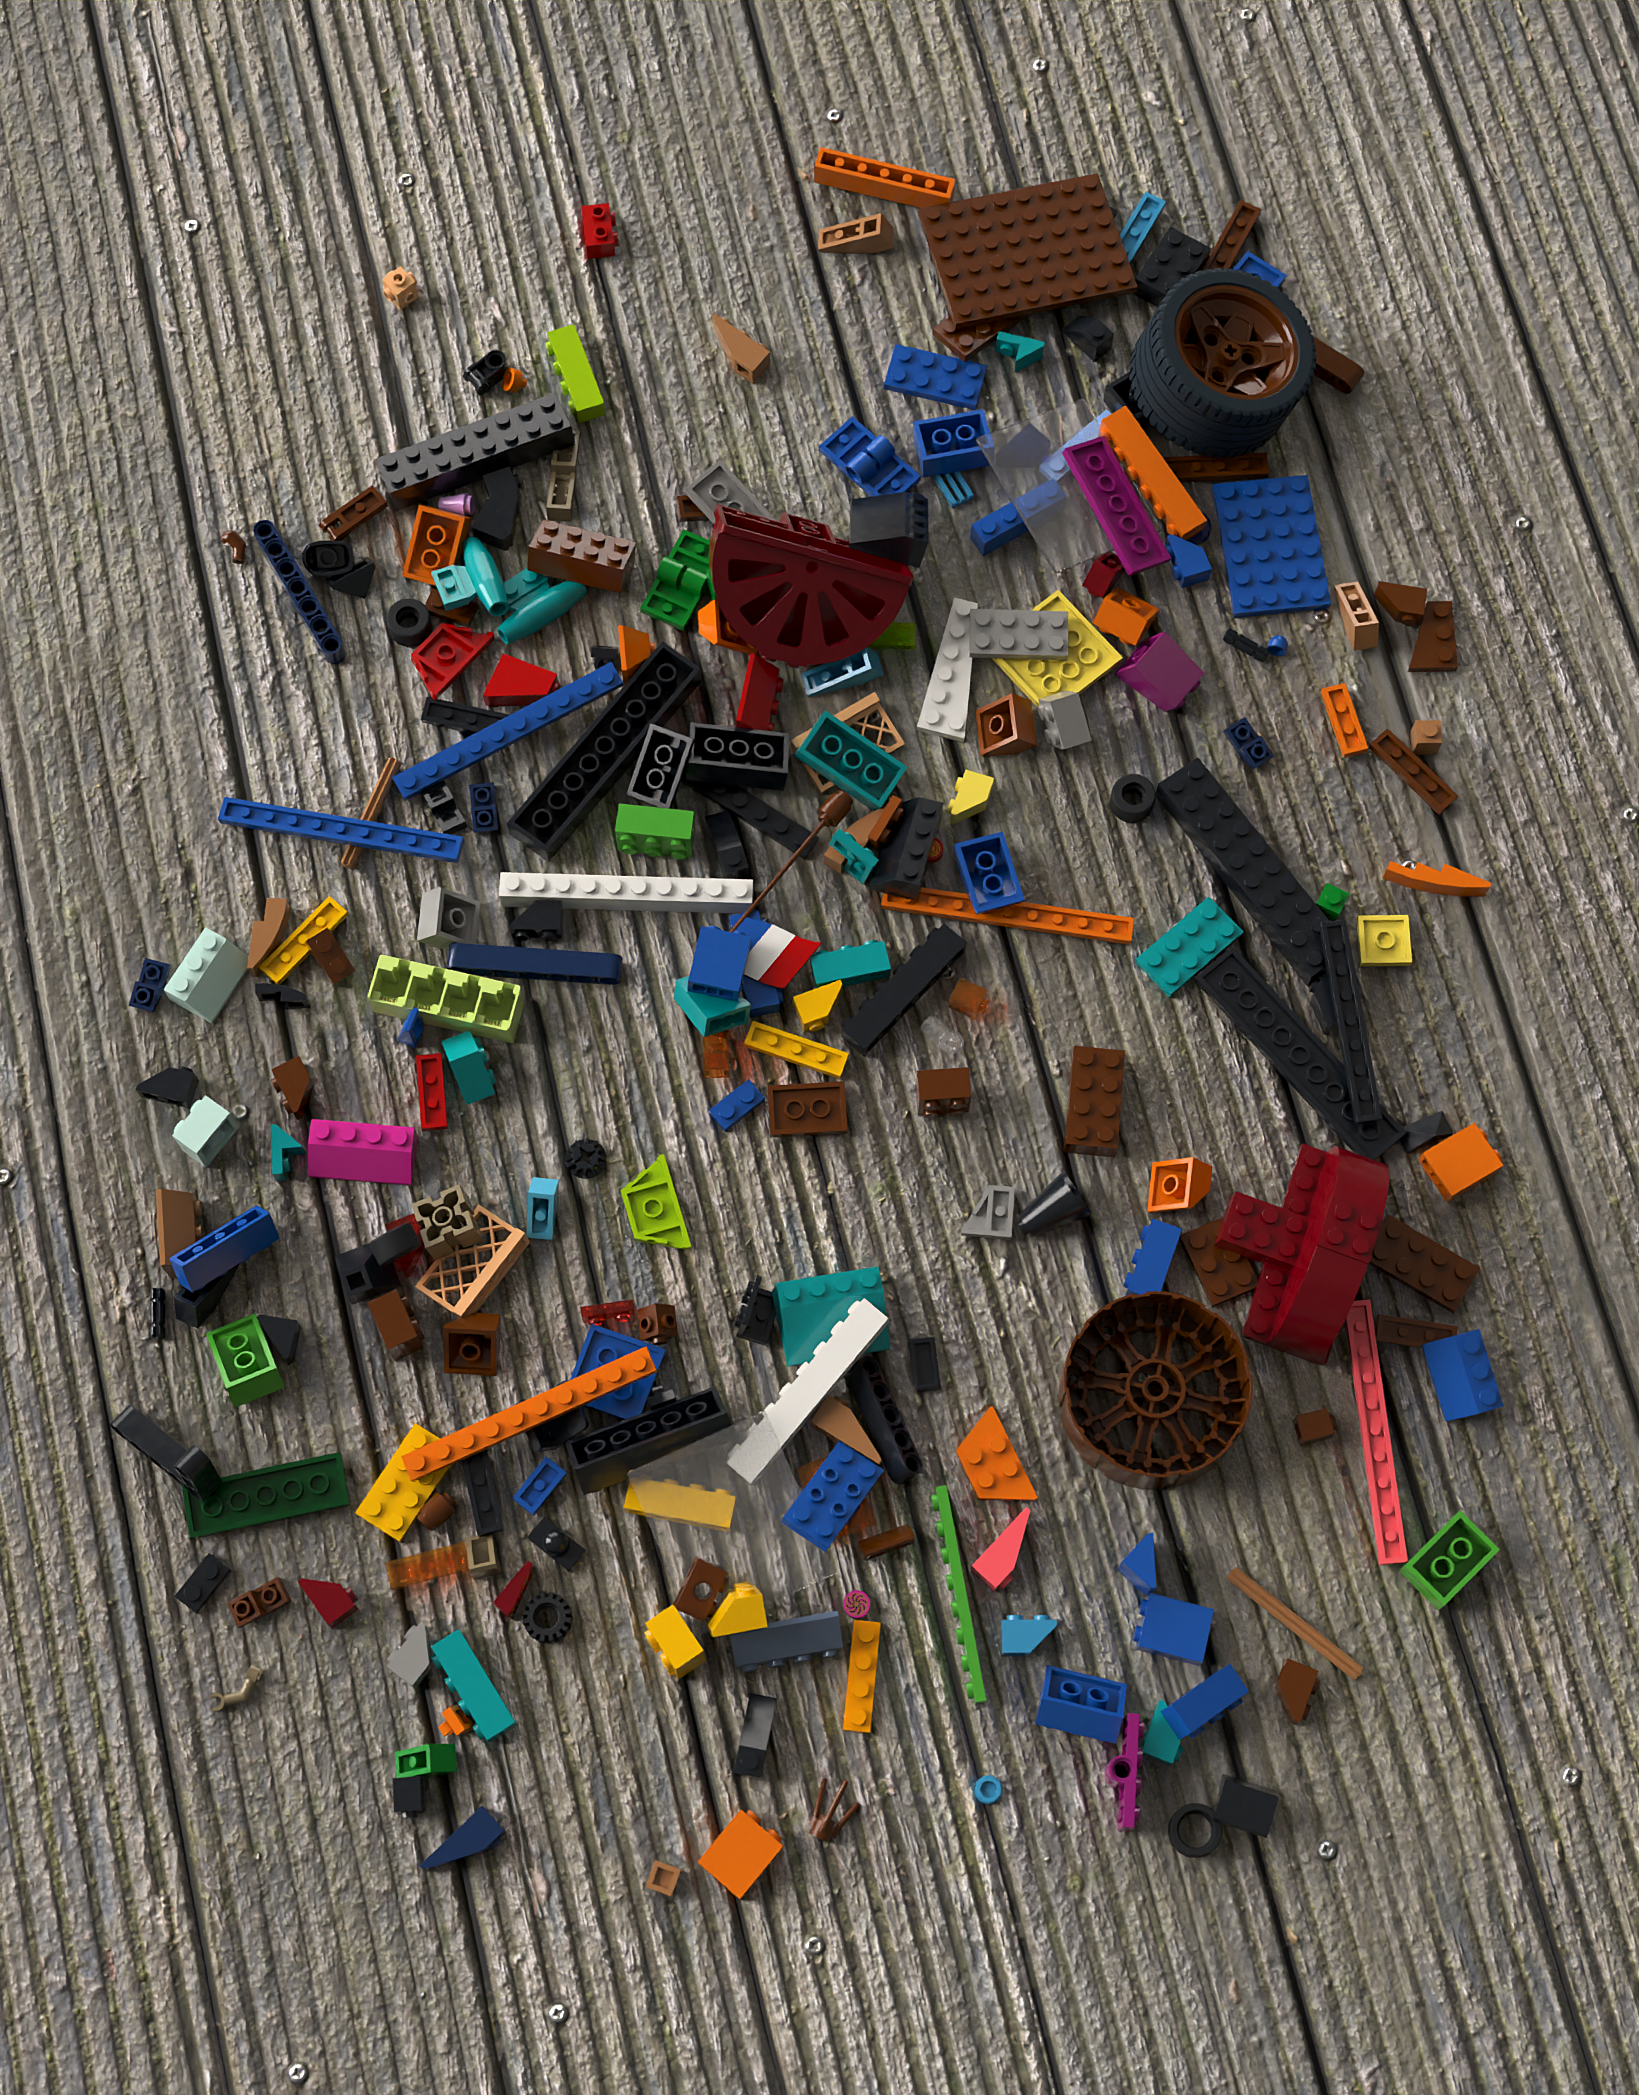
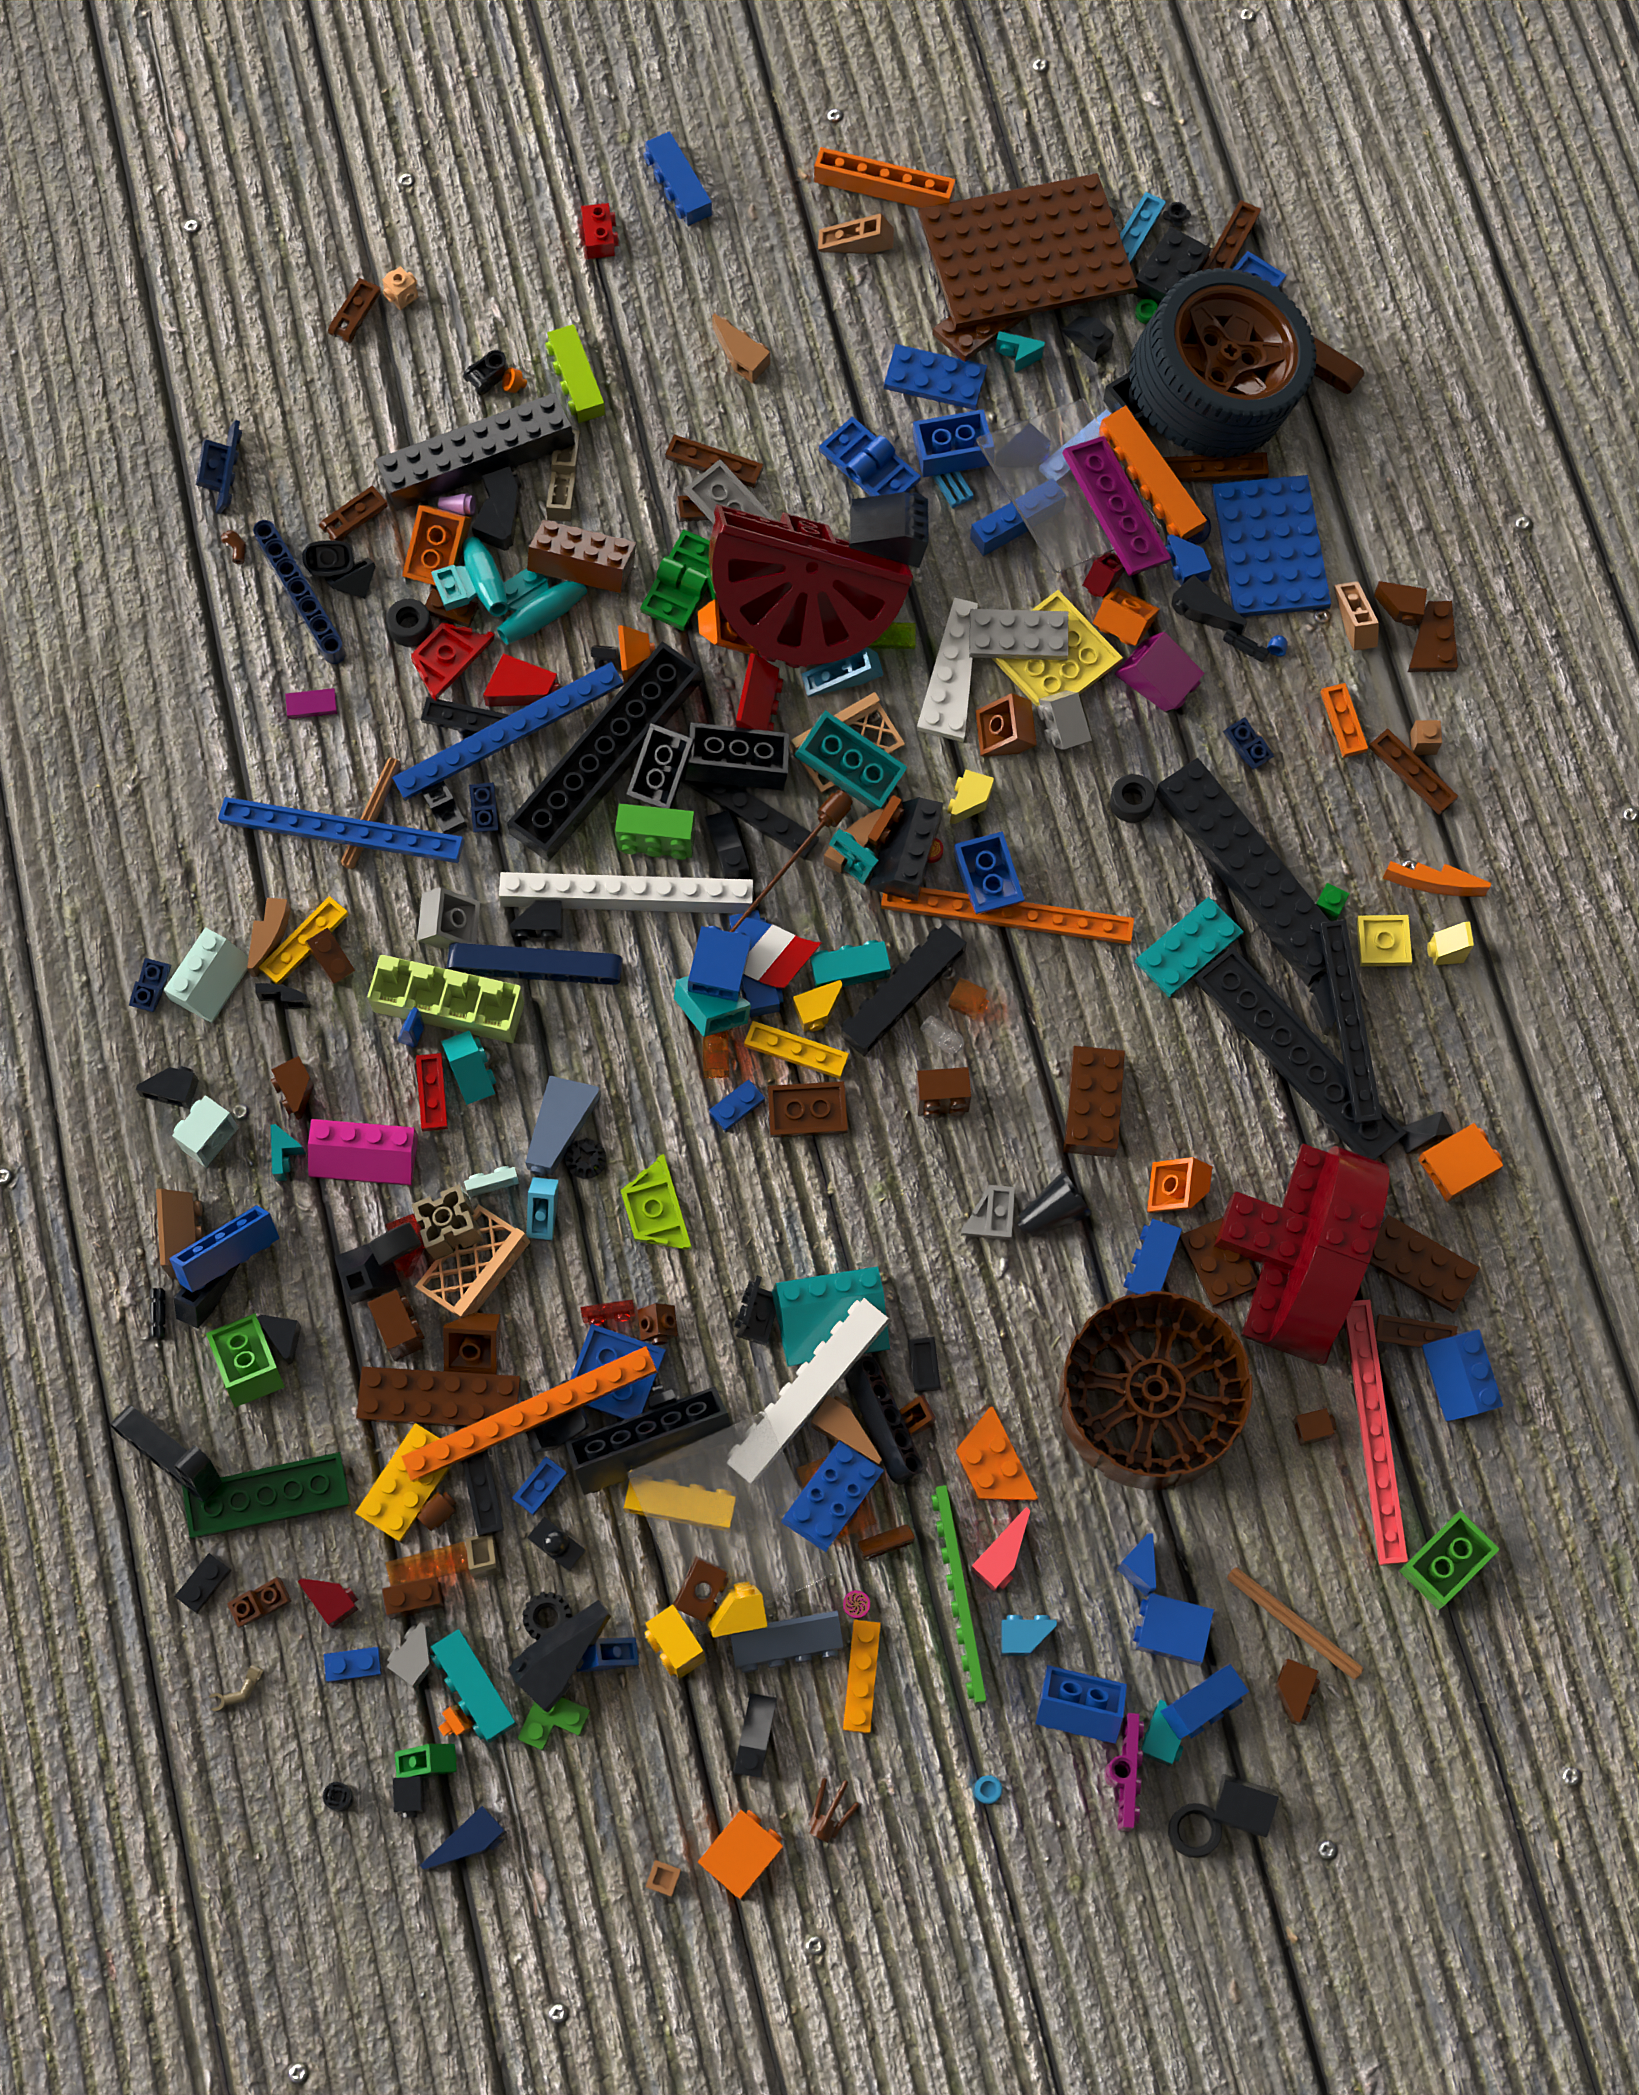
dark red slope [493,1561,535,1619] -> none
none -> dark blue bracket [196,419,242,514]
none -> magenta tile [285,688,337,719]
none -> black wheel [322,1782,354,1812]
none -> blue plate [324,1647,382,1683]
none -> reddish brown plate [328,278,381,343]
none -> reddish brown plate [356,1366,521,1427]
none -> reddish brown brick [382,1576,444,1620]
none -> light aqua plate [464,1166,519,1198]
none -> black wedge [508,1600,611,1713]
none -> bright green plate [517,1698,591,1751]
none -> sand blue slope [525,1076,601,1176]
none -> blue slope [577,1638,639,1672]
none -> blue brick [643,131,712,226]
none -> reddish brown plate [665,434,763,488]
none -> reddish brown slope [899,1394,936,1437]
none -> green tile [1135,299,1158,324]
none -> black plate [1163,202,1191,227]
none -> black slope [1171,575,1247,635]
none -> light yellow slope [1427,922,1474,965]

